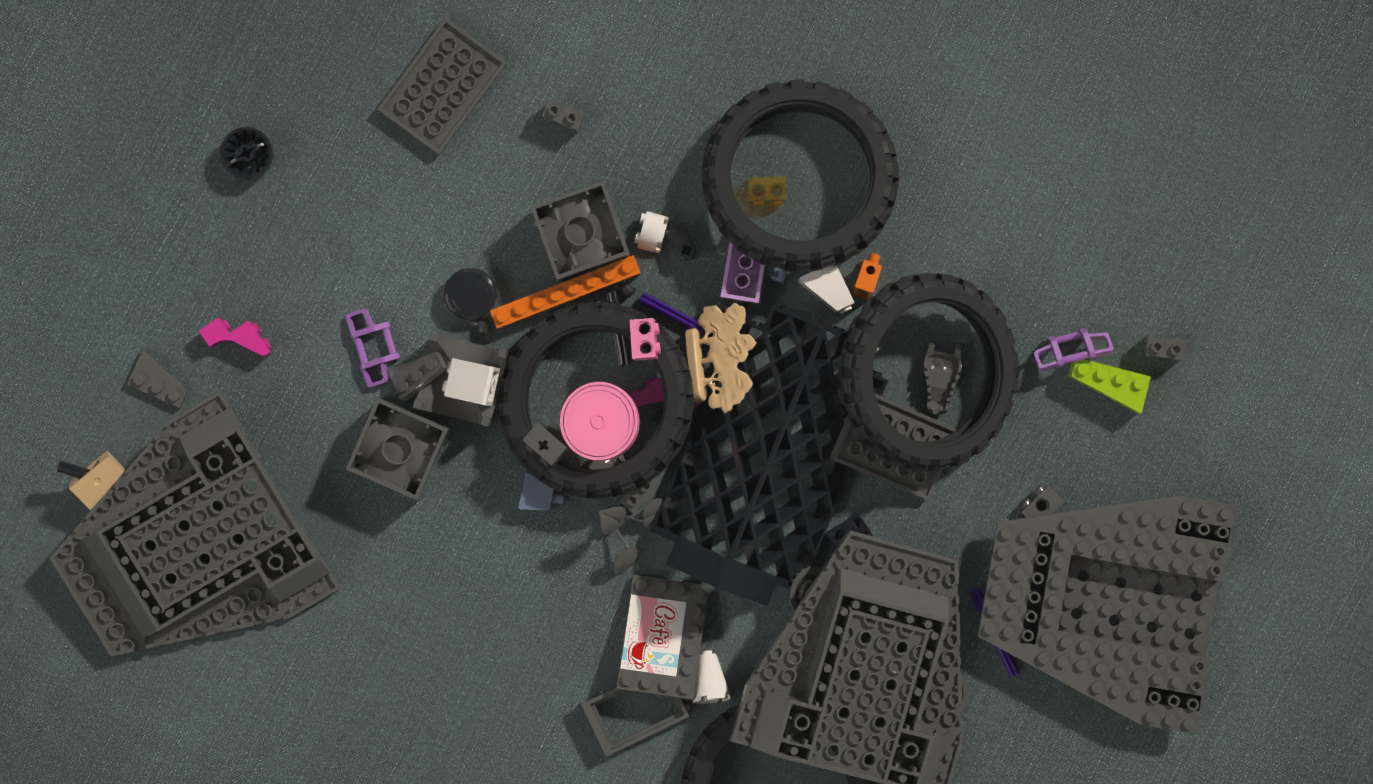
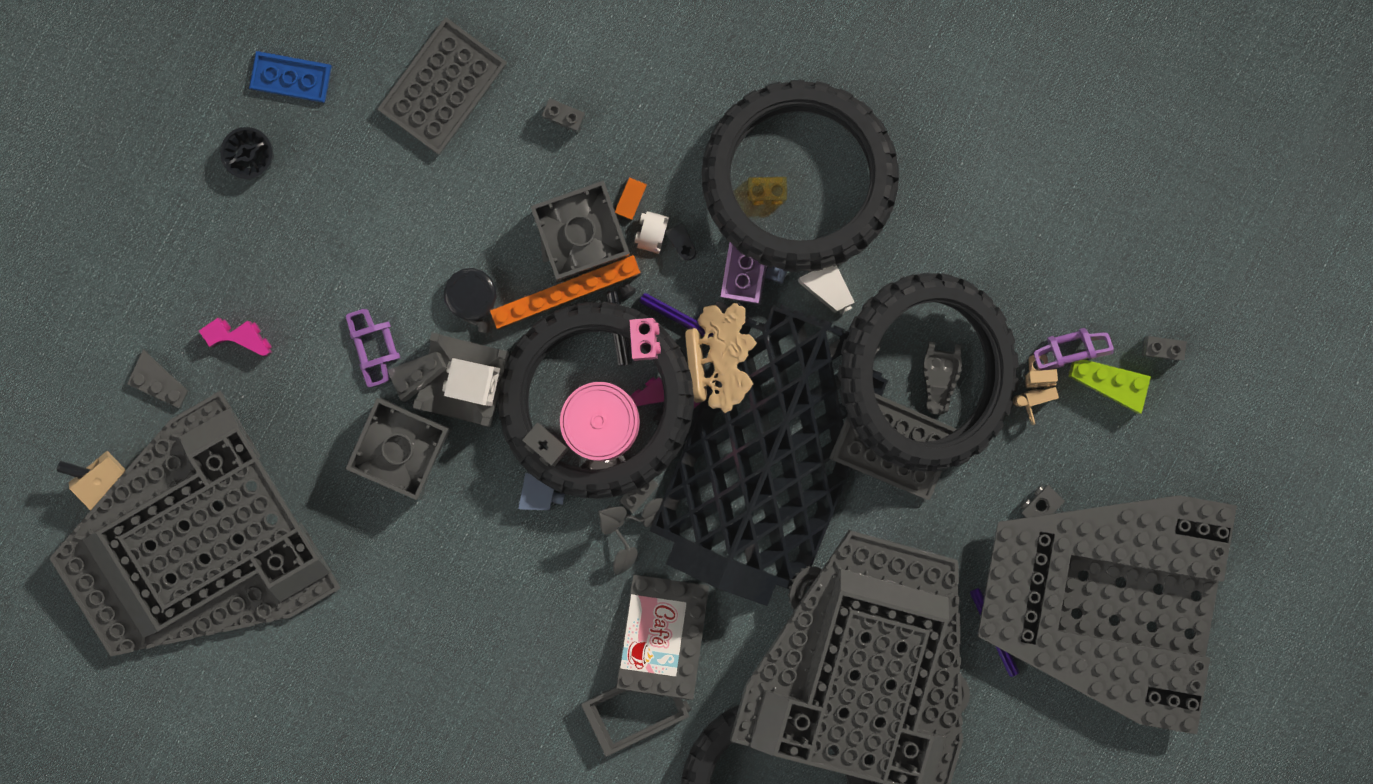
white cone [692,650,731,704] -> none
black brick [826,512,873,549] -> none
orange torso [851,253,882,300] -> none
none -> blue tile [249,51,332,103]
none -> orange tile [615,177,647,220]
none -> tan piece [1013,387,1059,425]
none -> tan piece [1025,355,1058,389]

